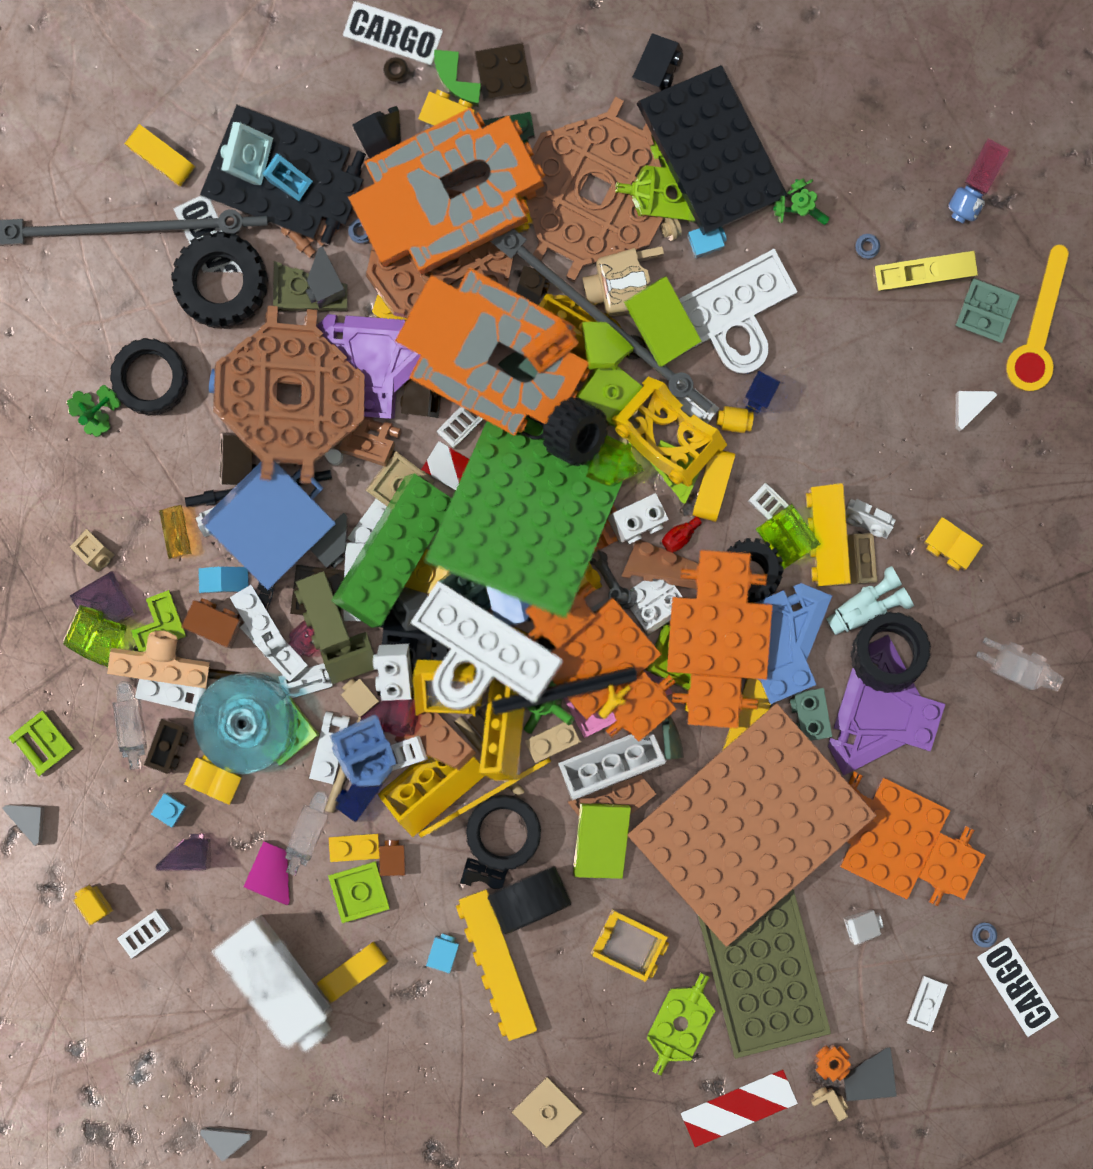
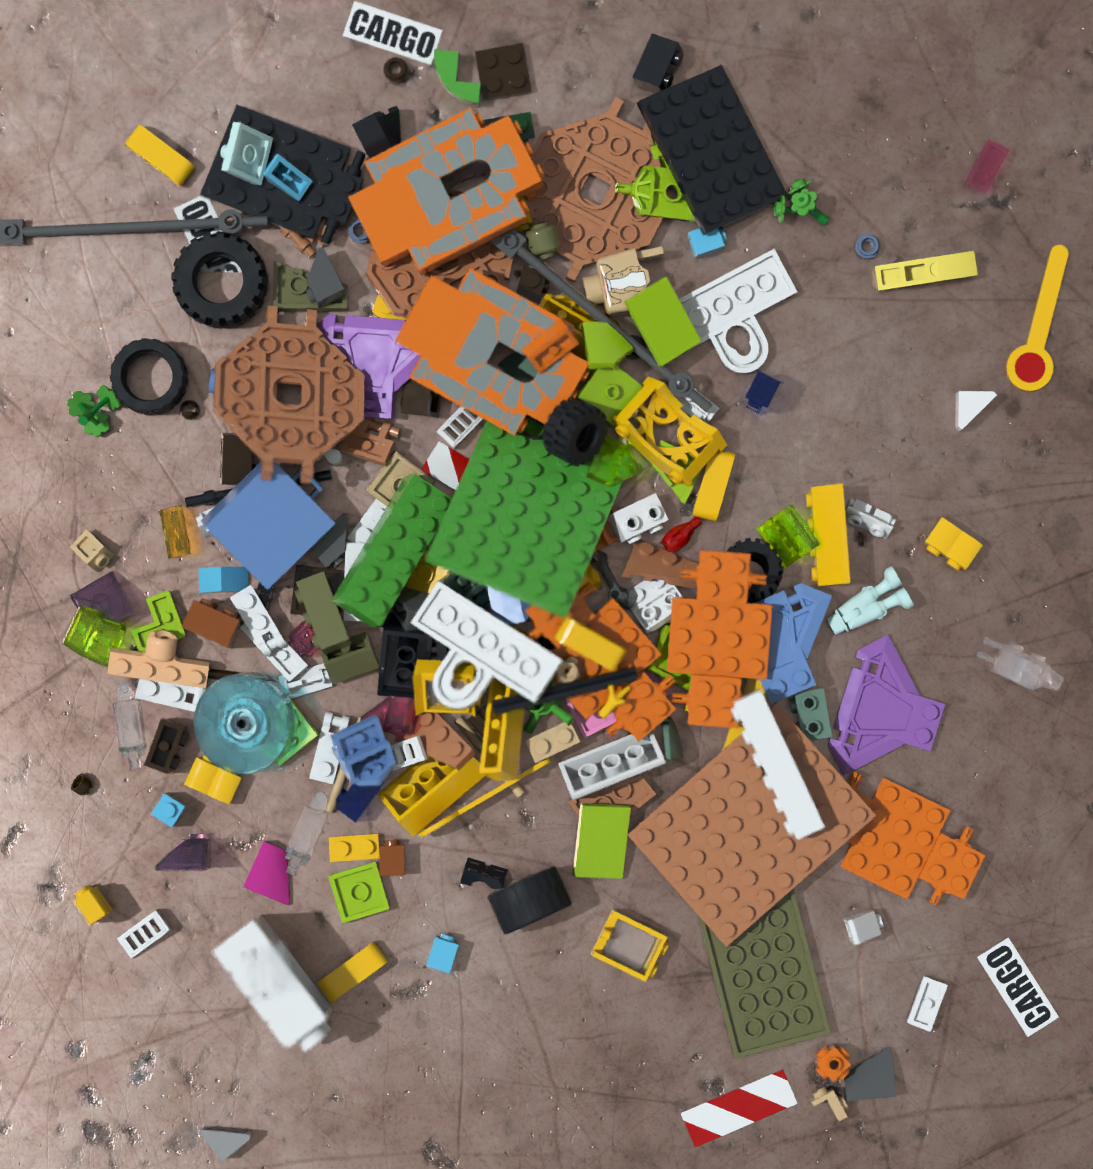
light grey slope [2,805,45,846] -> none
lime plate [8,710,74,777] -> none
tan brick [341,678,380,717] -> none
white brick [373,644,413,701] -> none
yellow brick [418,89,477,126] -> none
yellow brick [456,889,537,1041] -> none
black tyre [466,795,541,871] -> none
tan plate [512,1077,582,1148] -> none
lime plate [647,973,716,1076] -> none
tan plate [661,217,682,241] -> none
yellow brick [716,406,754,433] -> none
white slope [748,482,801,535] -> none
tan slope [847,533,877,585] -> none
black tyre [851,612,931,693] -> none
medium blue head [948,185,985,224] -> none
sand green slope [955,277,1020,343] -> none
sand blue plate [972,923,997,948] -> none
none -> dark brown hinge [71,774,93,795]
none -> dark brown hinge [180,400,200,420]
none -> olive head [526,221,560,259]
none -> yellow beam [554,616,628,672]
none -> tan plate [556,657,580,684]
none -> white brick [731,689,824,840]

